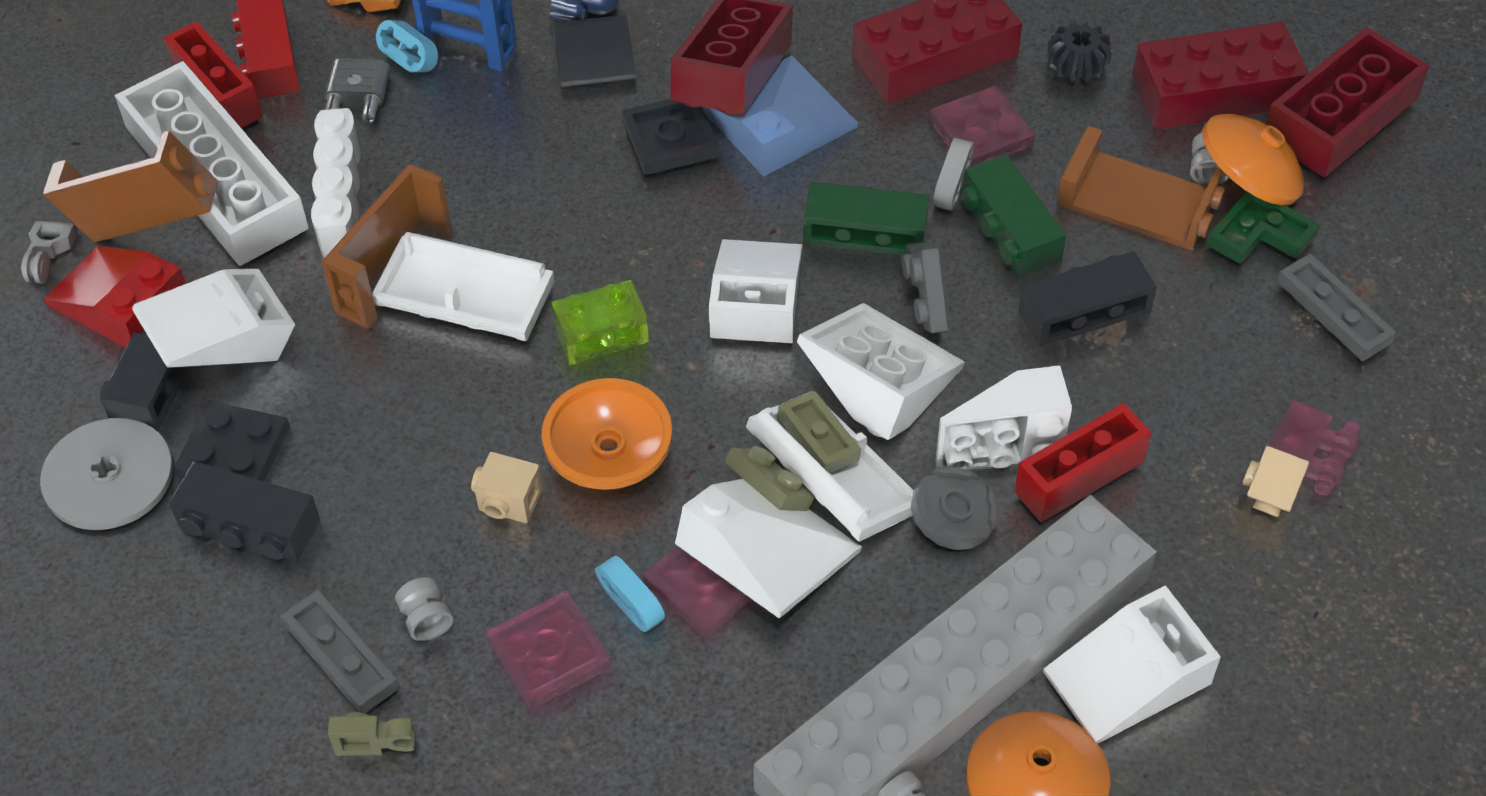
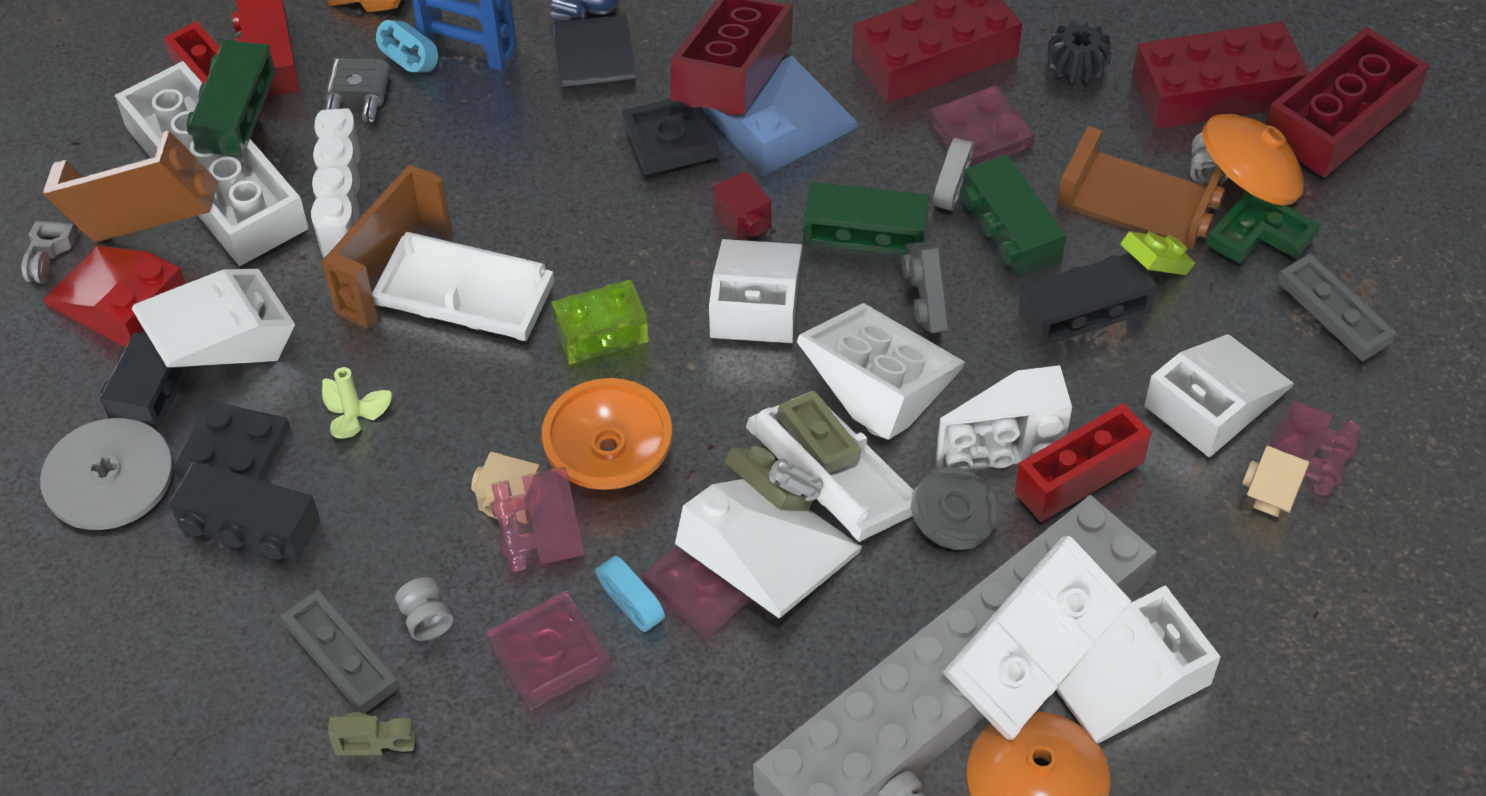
none -> dark green brick [187,40,276,157]
none -> yellowish green plant [322,367,392,439]
none -> clear pink plate [491,467,584,572]
none -> dark red brick [712,171,772,241]
none -> light grey piece [768,459,823,501]
none -> white container [942,536,1131,740]
none -> lime plate [1120,231,1196,275]
none -> white slope [1144,334,1294,458]

